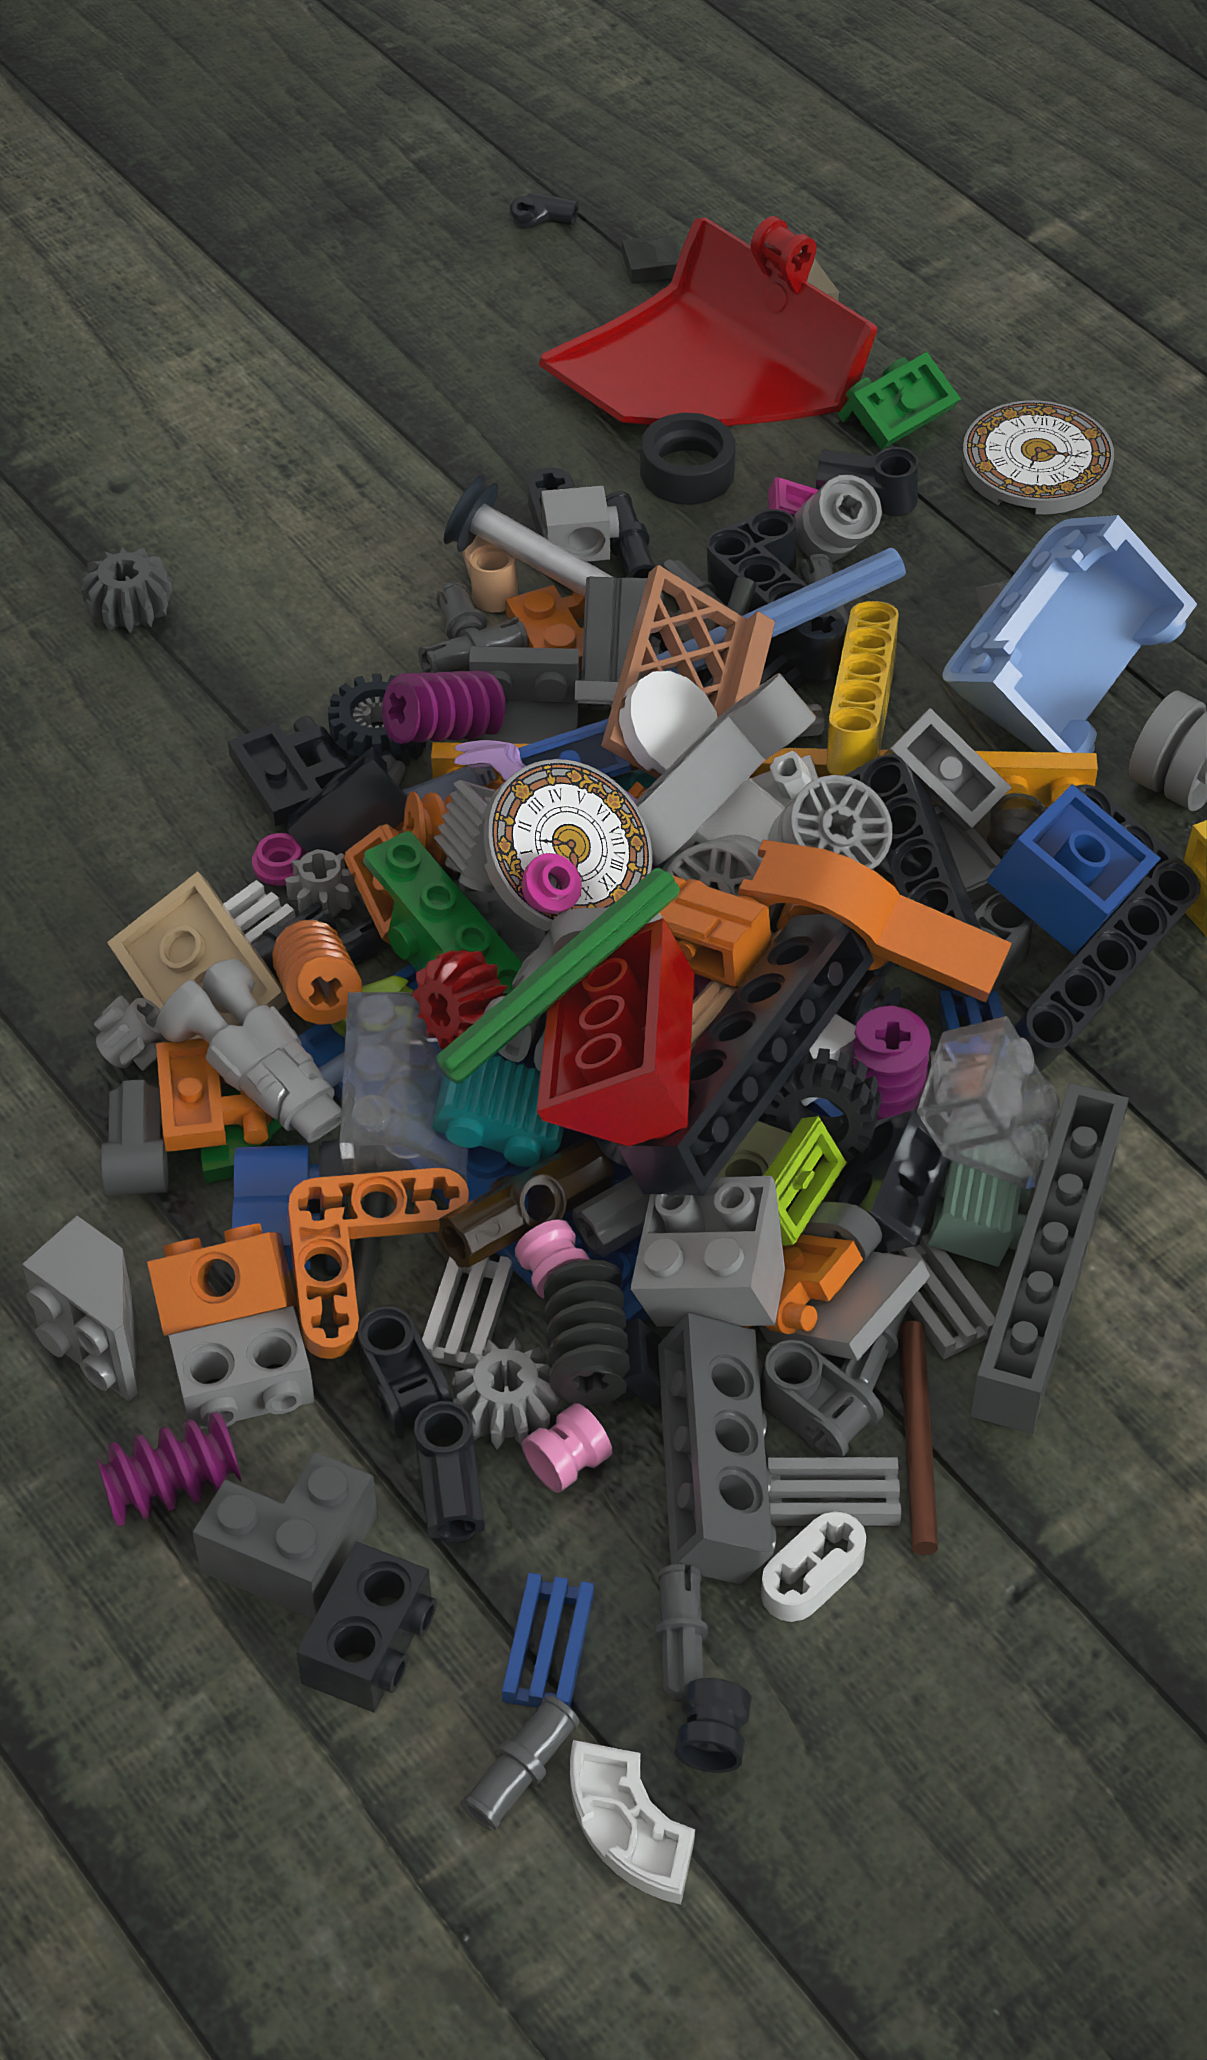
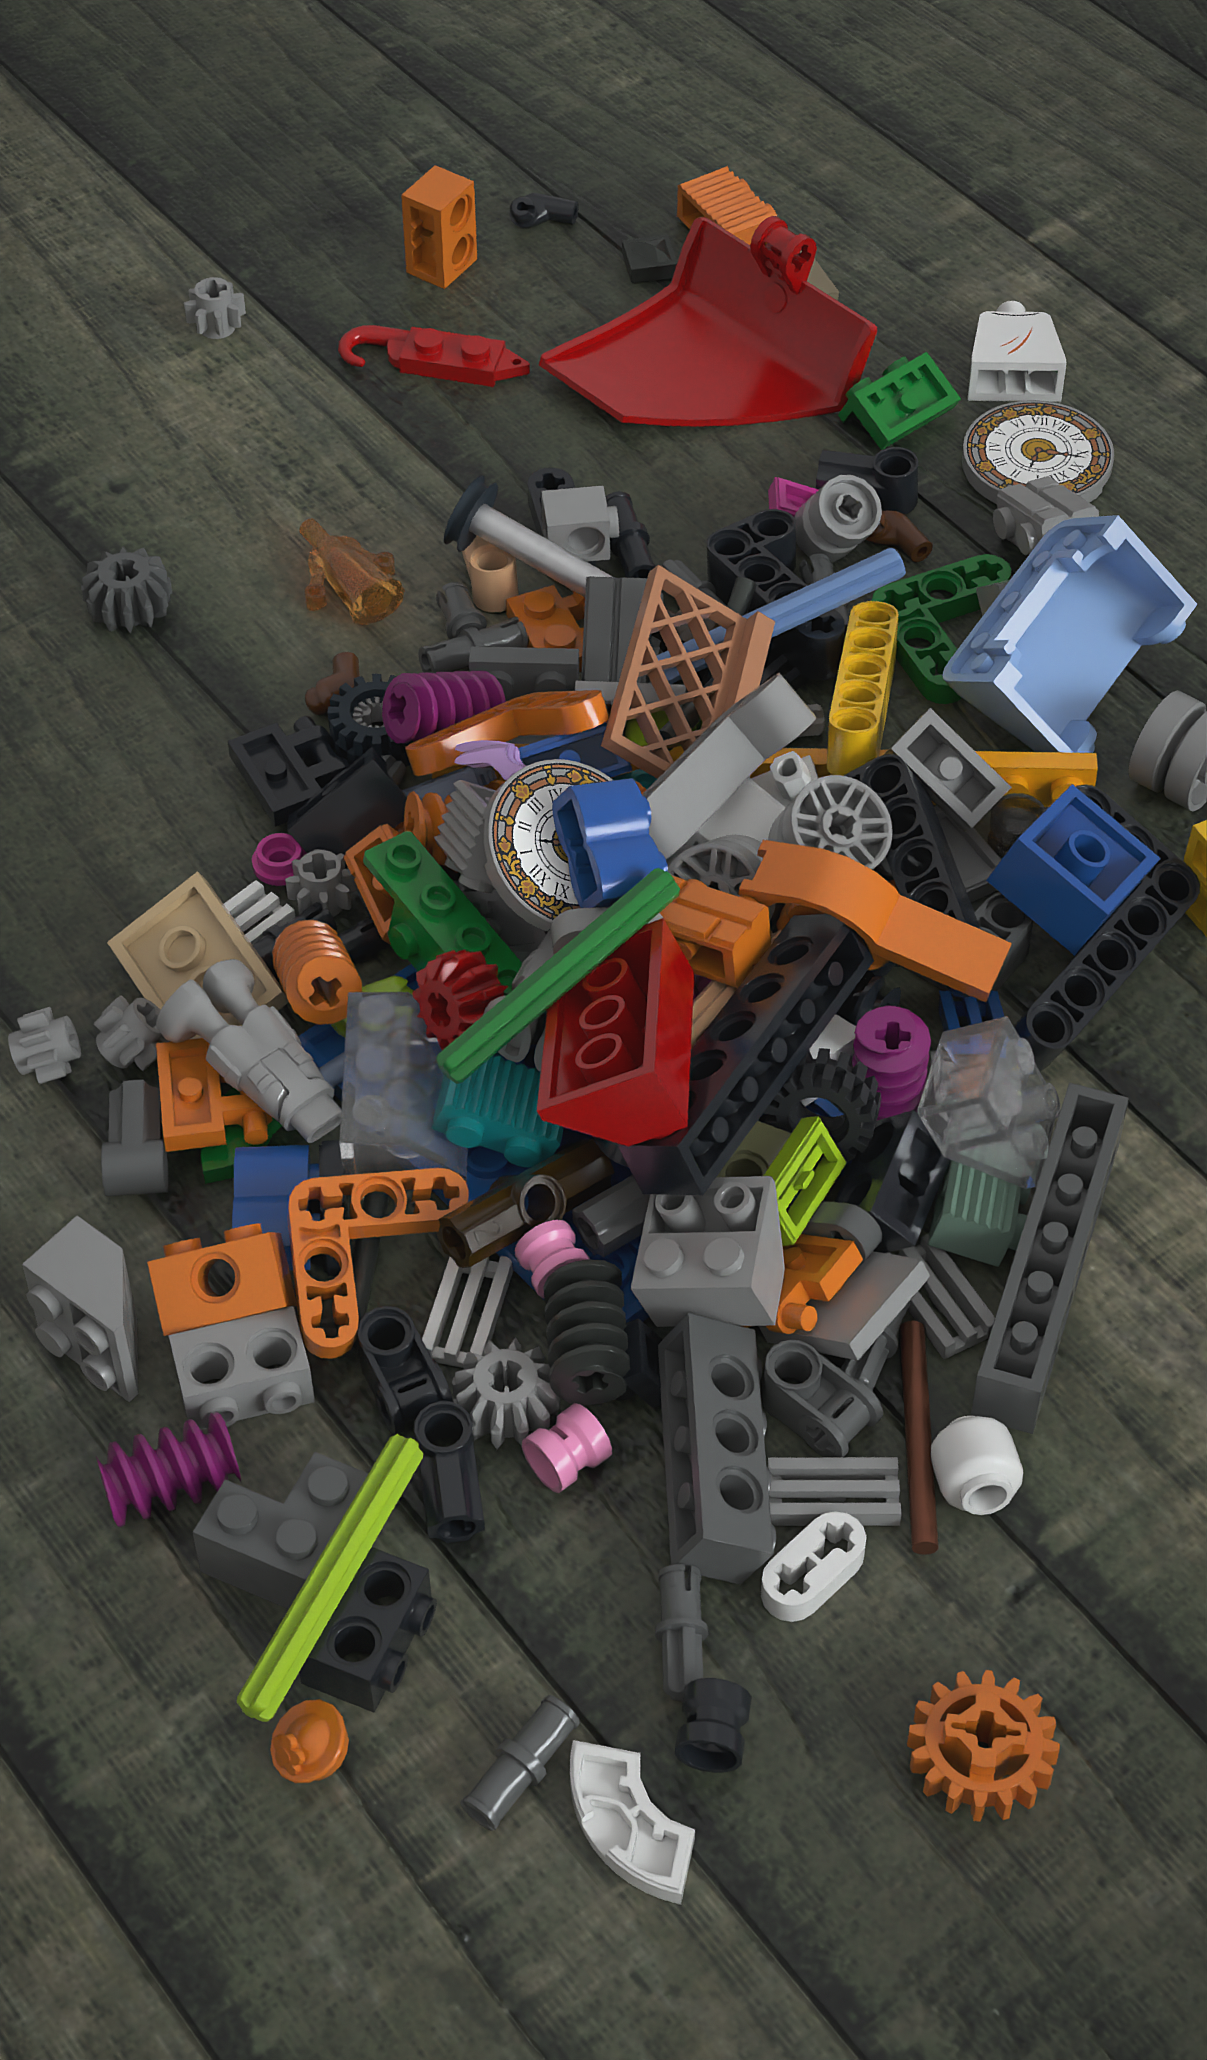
blue tile [502,1573,594,1708] -> none
dark pink plate [522,853,582,914] -> none
white tile [619,671,718,774] -> none
black tyre [640,412,736,505] -> none
none -> light grey gear [8,1007,81,1084]
none -> light grey gear [184,277,246,339]
none -> lime axle [237,1434,423,1722]
none -> orange hat [270,1699,349,1783]
none -> clear orange piece [299,518,405,626]
none -> reddish brown arm [305,652,359,715]
none -> red plate [338,325,530,387]
none -> orange brick [401,165,477,289]
none -> orange beam [405,690,609,776]
none -> blue brick [552,778,668,908]
none -> orange brick [677,166,777,245]
none -> reddish brown arm [866,511,933,562]
none -> green beam [872,554,1012,704]
none -> orange gear [907,1670,1060,1822]
none -> white head [931,1416,1023,1515]
none -> white torso [968,301,1066,402]
none -> light grey brick [993,476,1099,555]

